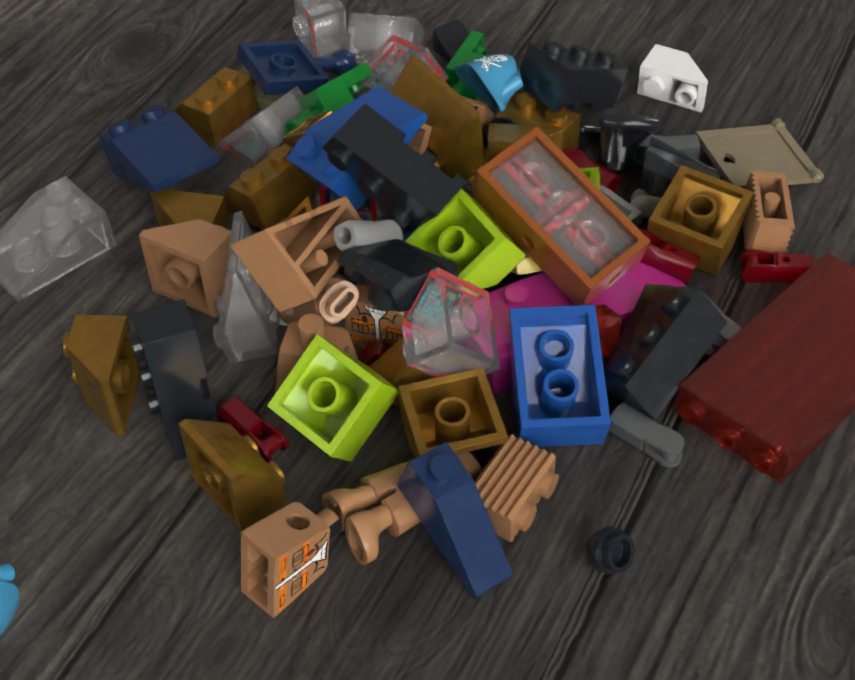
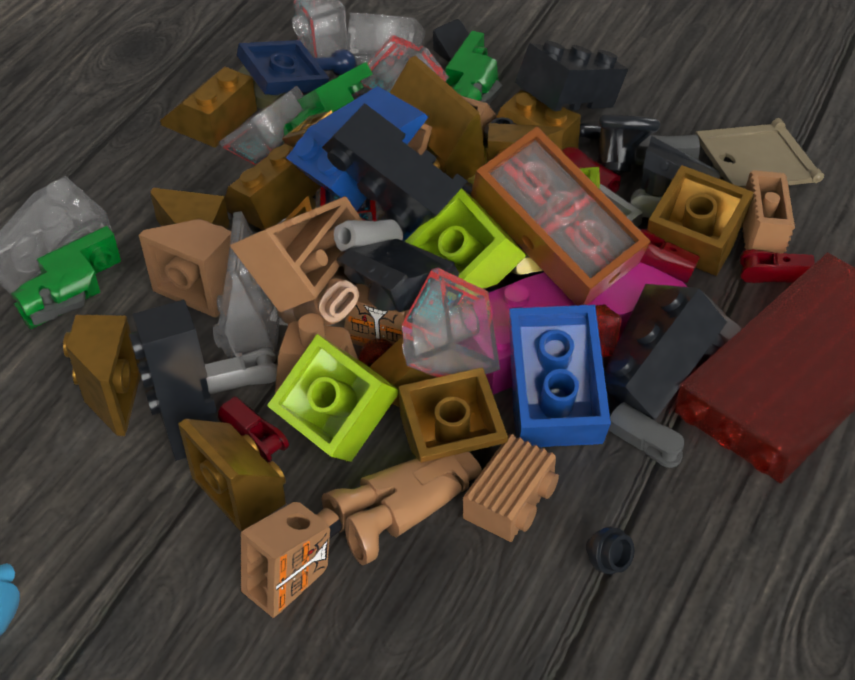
dark blue slope [98,105,220,193] -> none
dark blue slope [396,442,513,600] -> none
dark azure hat [454,54,523,112] -> none
white slope [637,44,708,112] -> none
none -> green plate [11,226,121,330]
none -> light grey bar [205,348,277,394]

